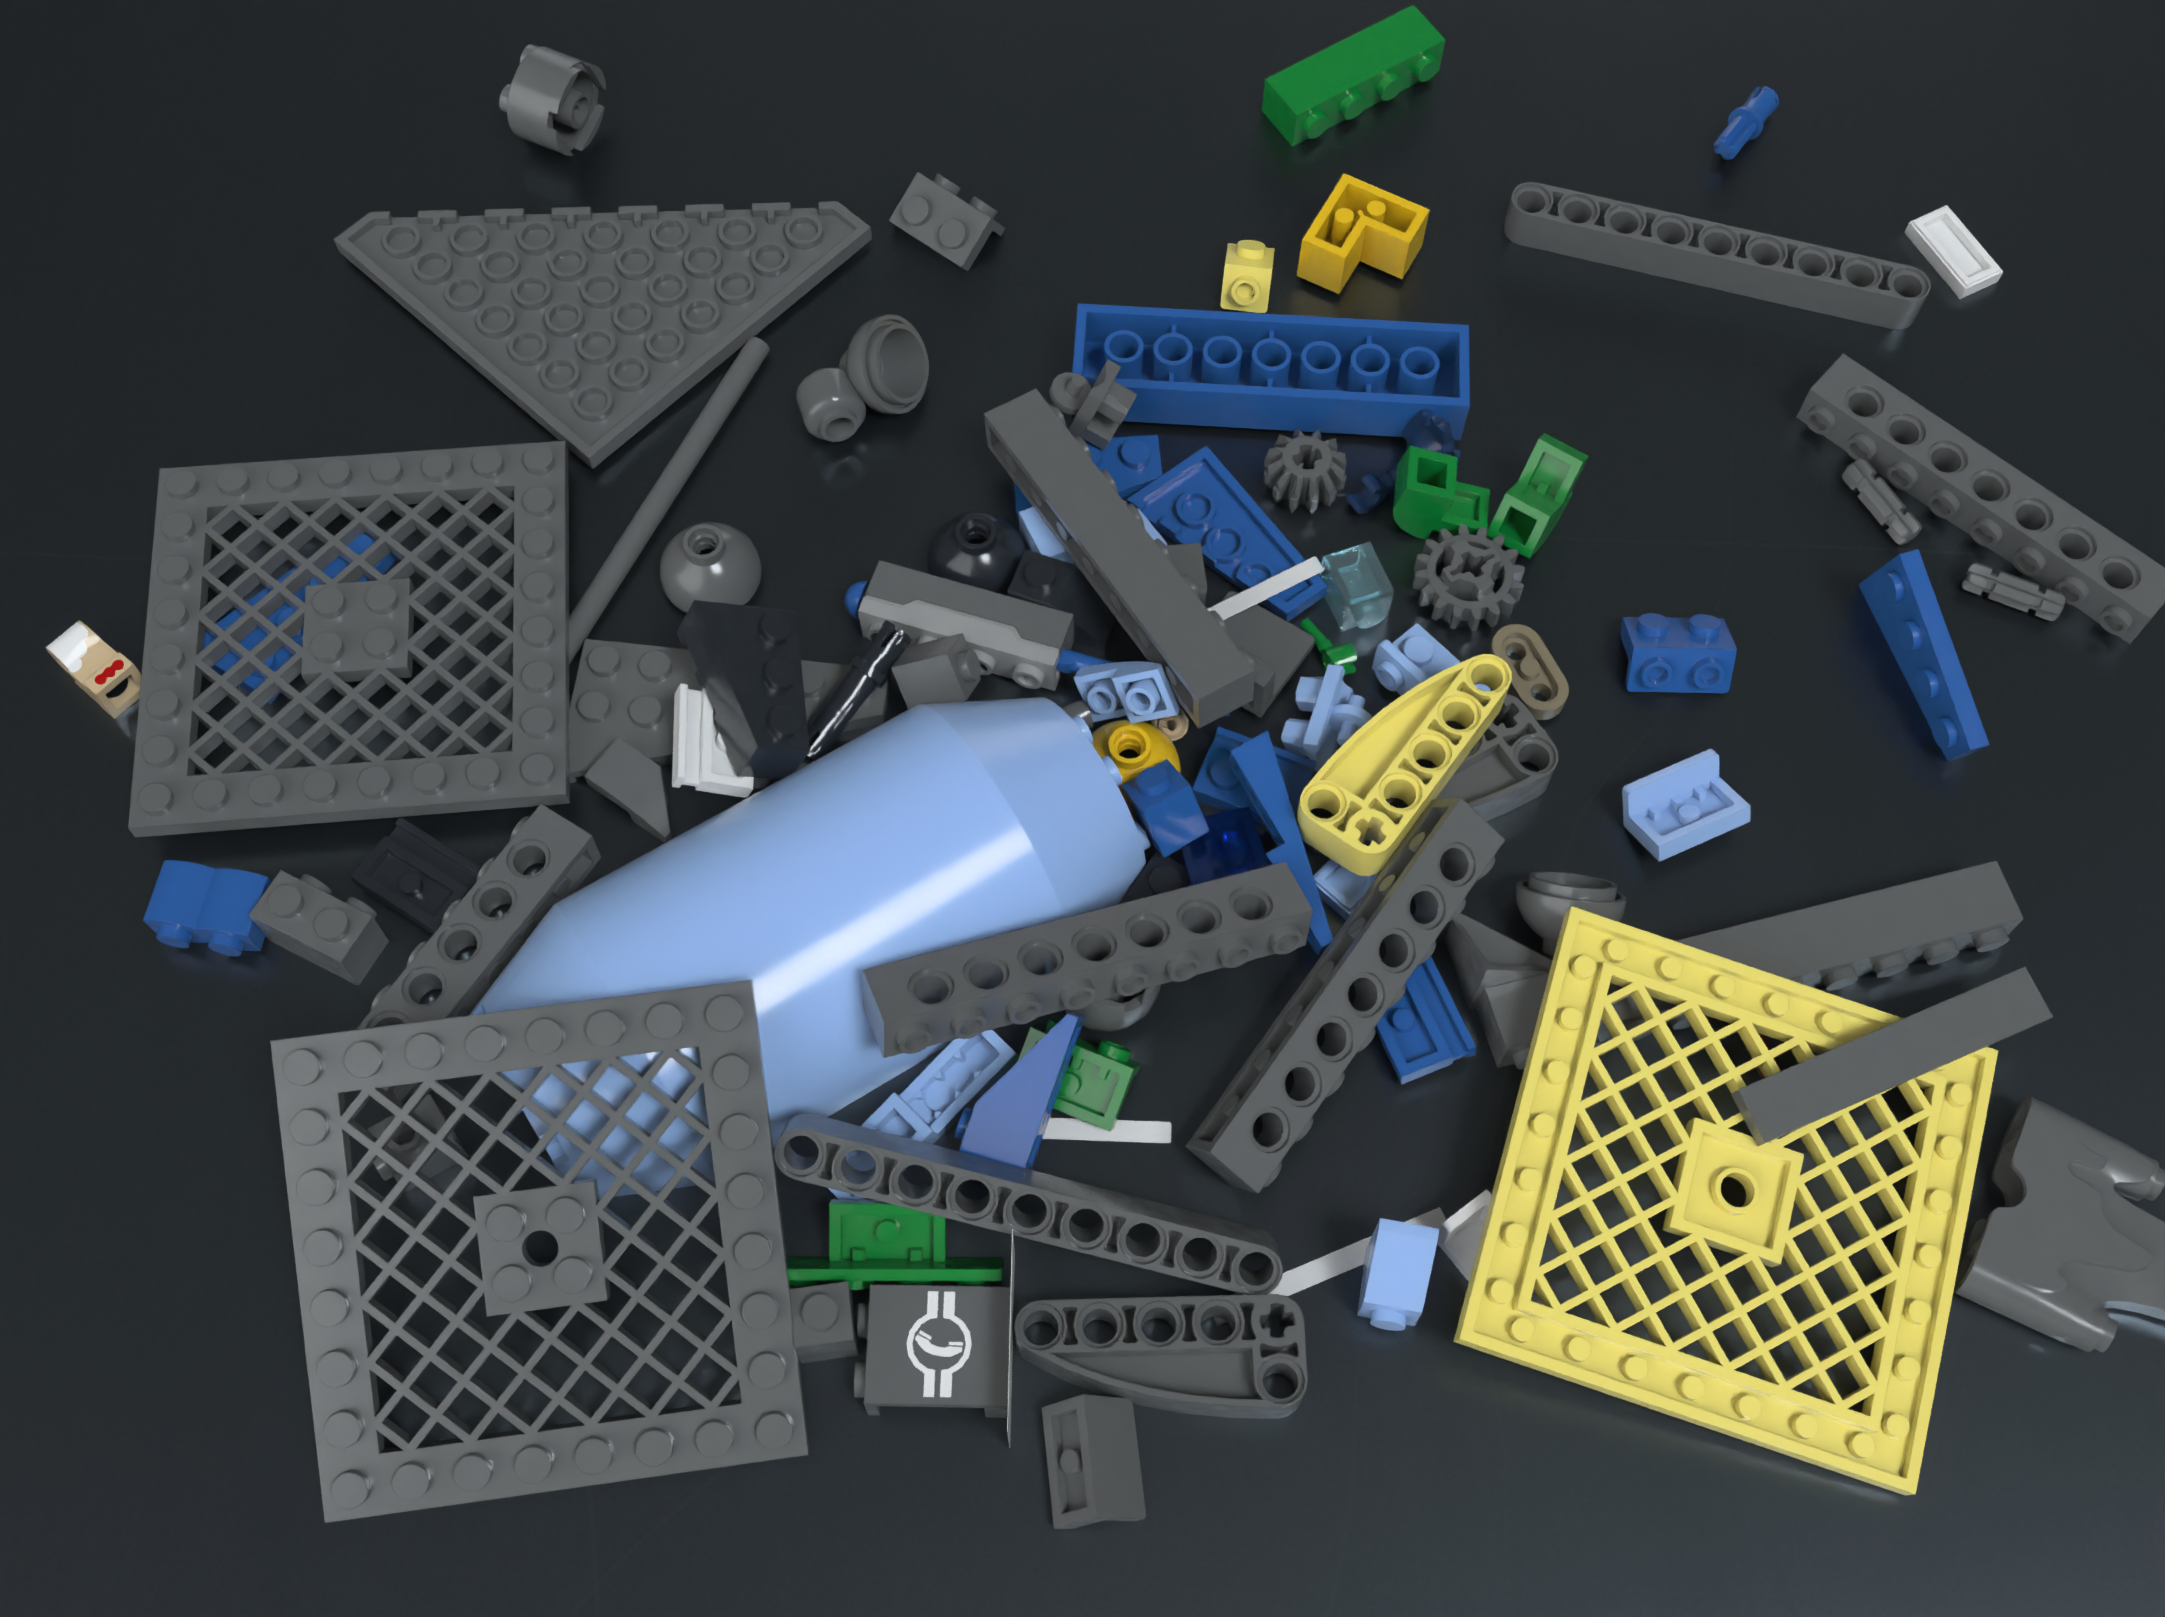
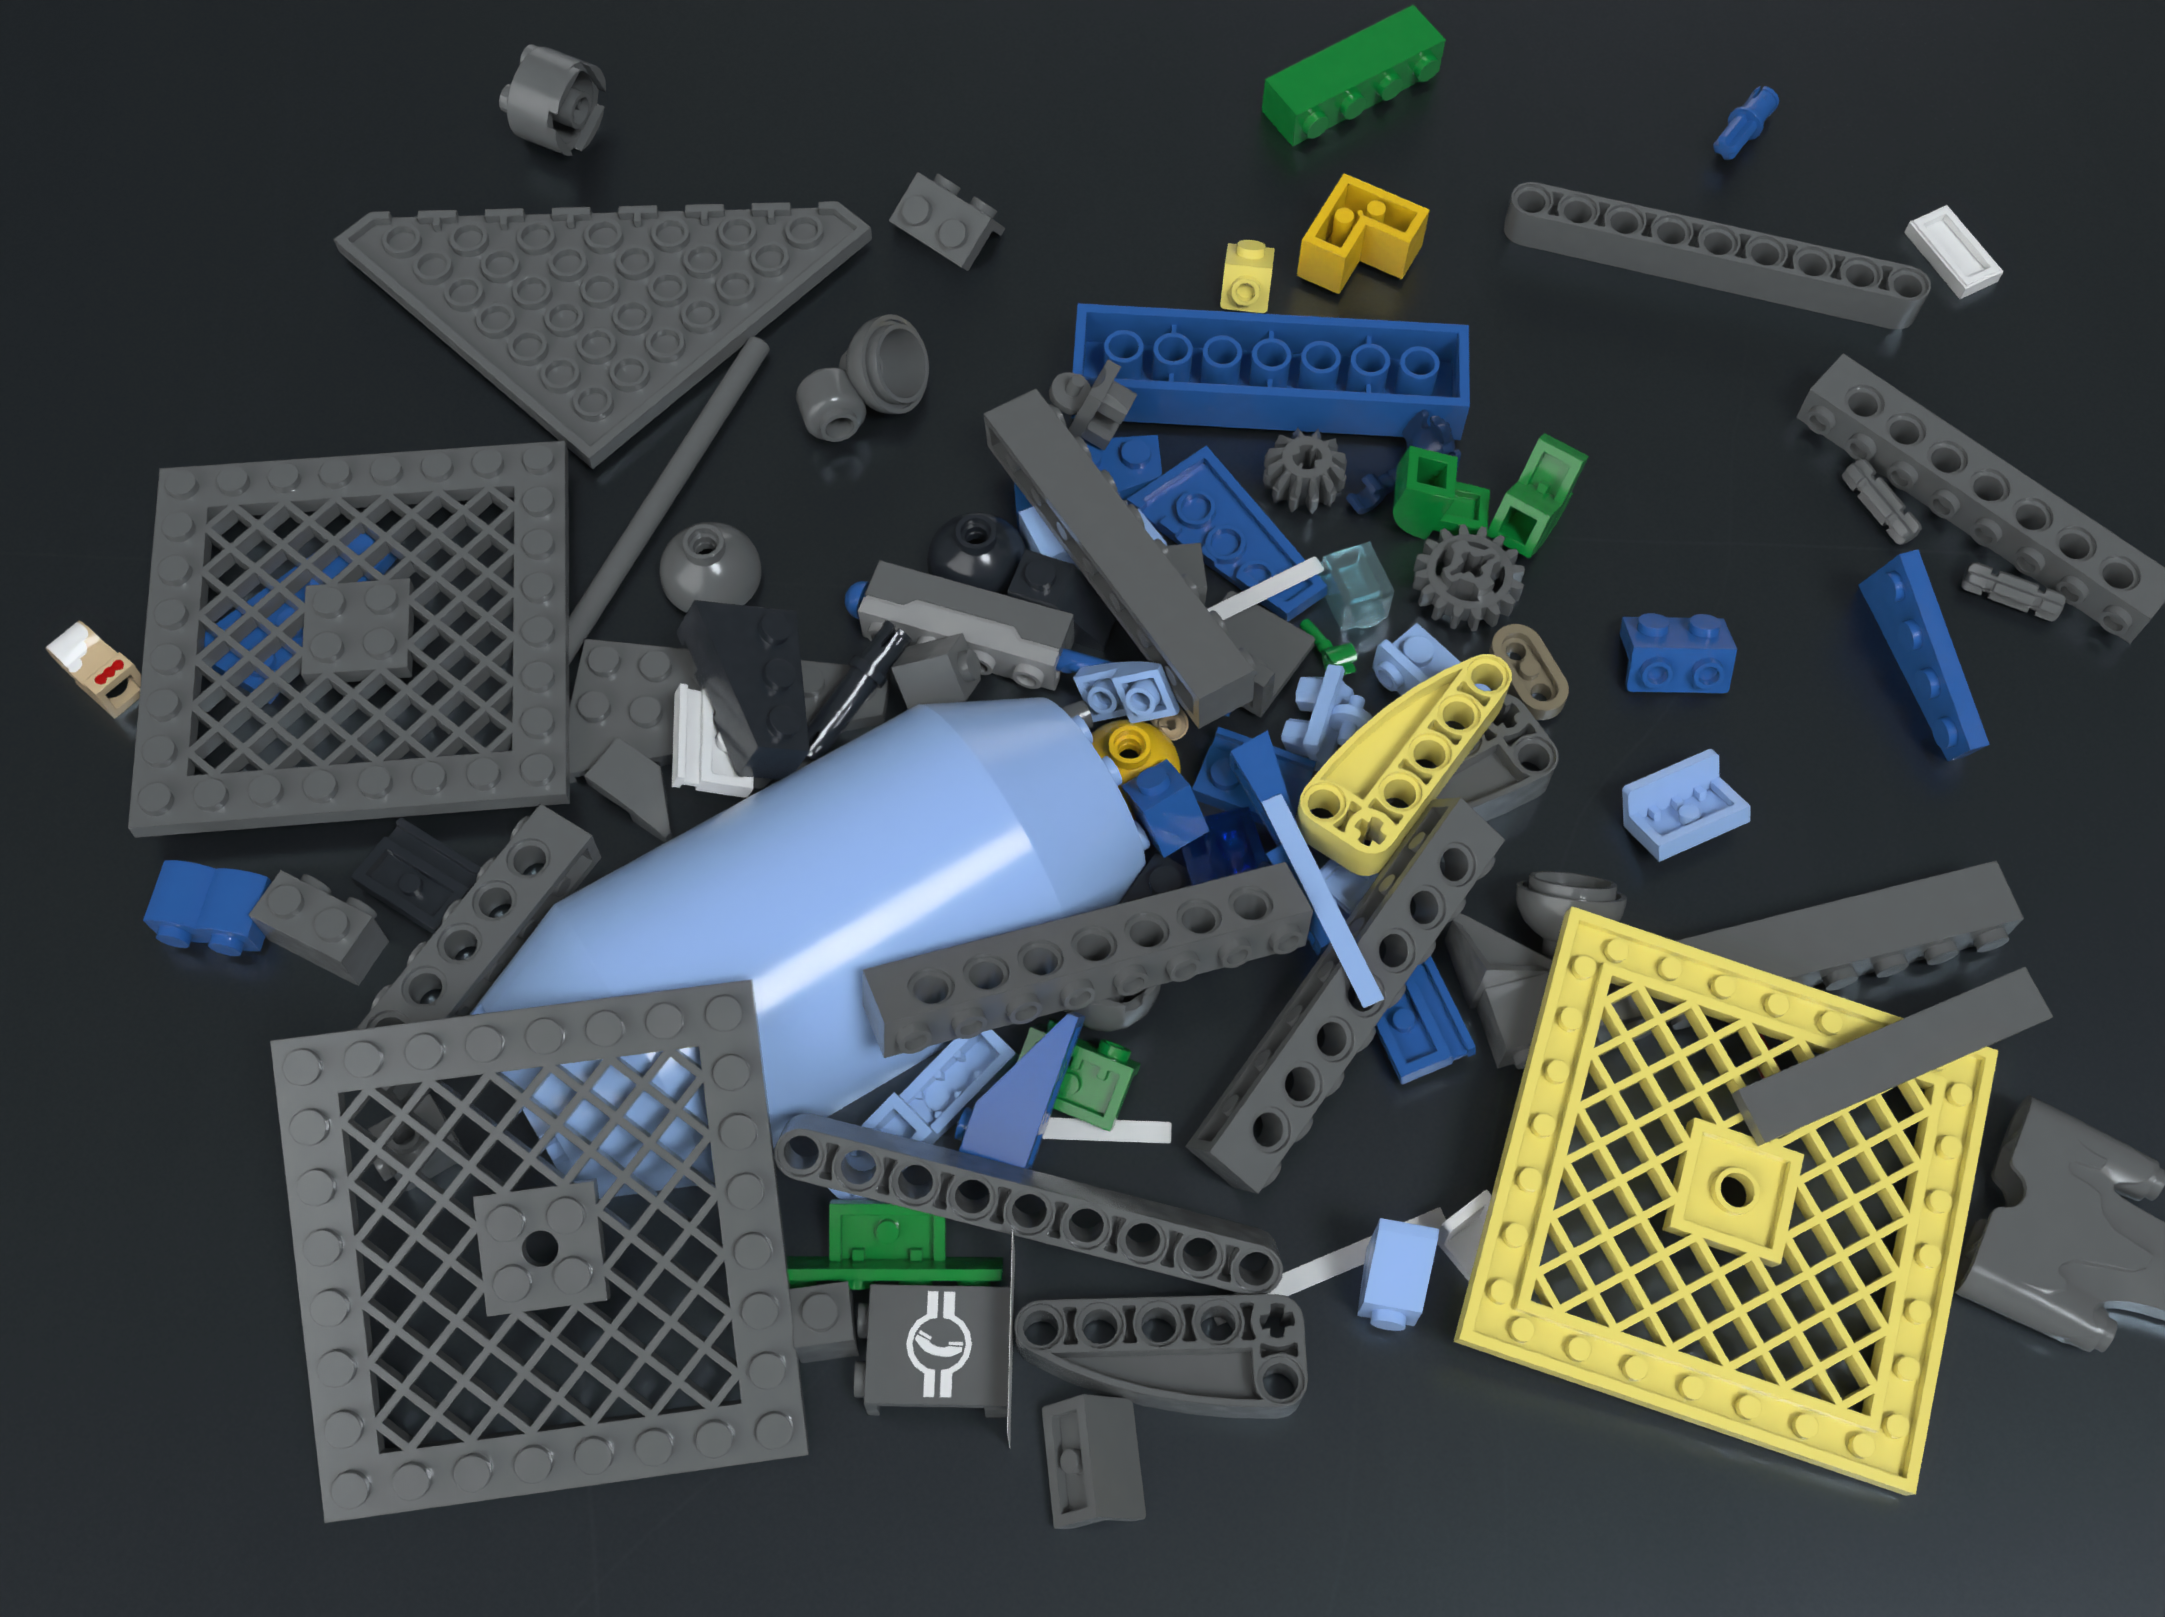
none -> light blue sticker [1261,794,1384,1008]

